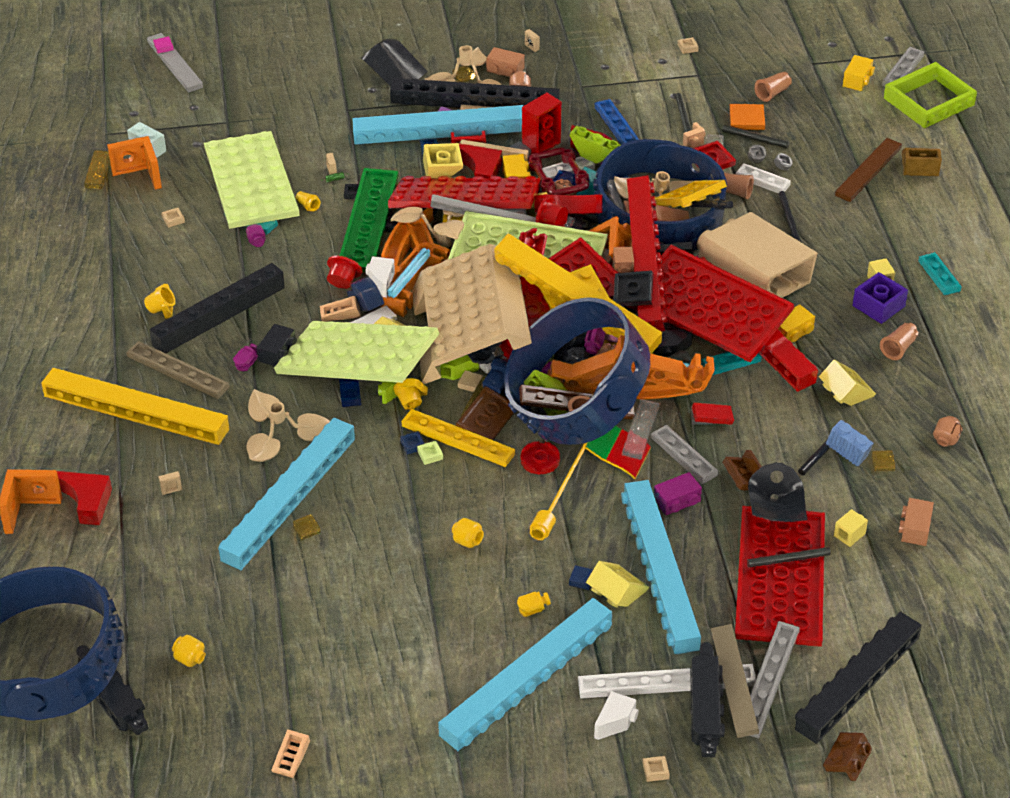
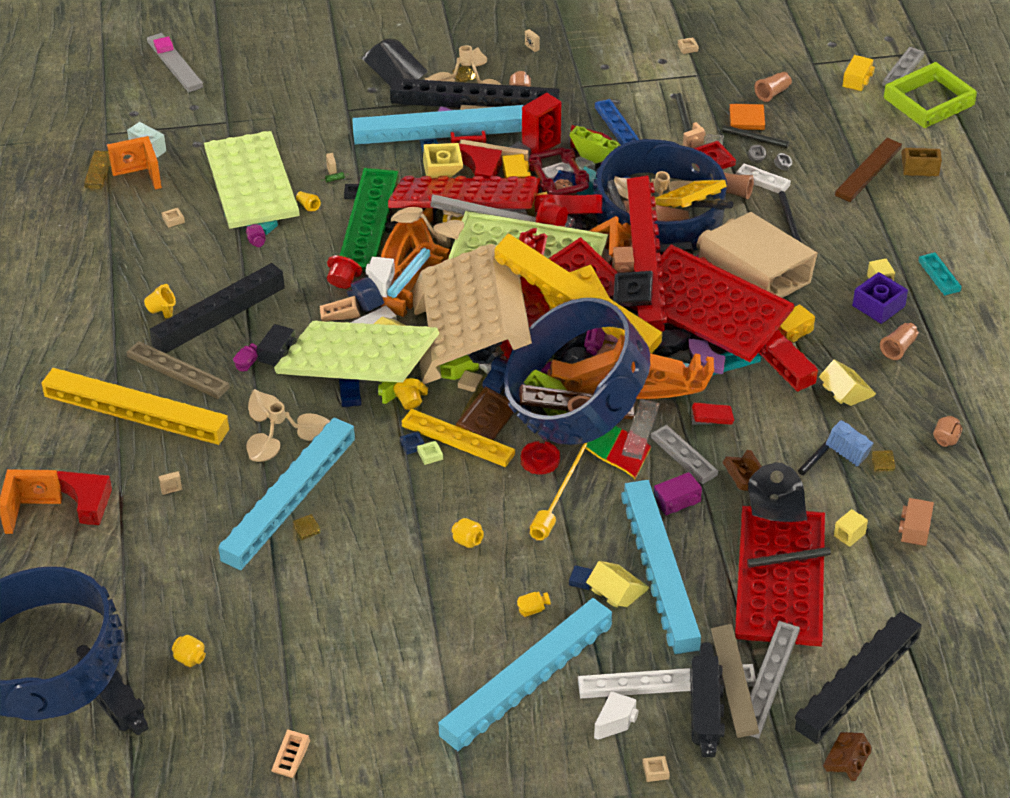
nougat brick [486,47,524,77] -> none
none -> medium lavender tile [688,339,725,374]

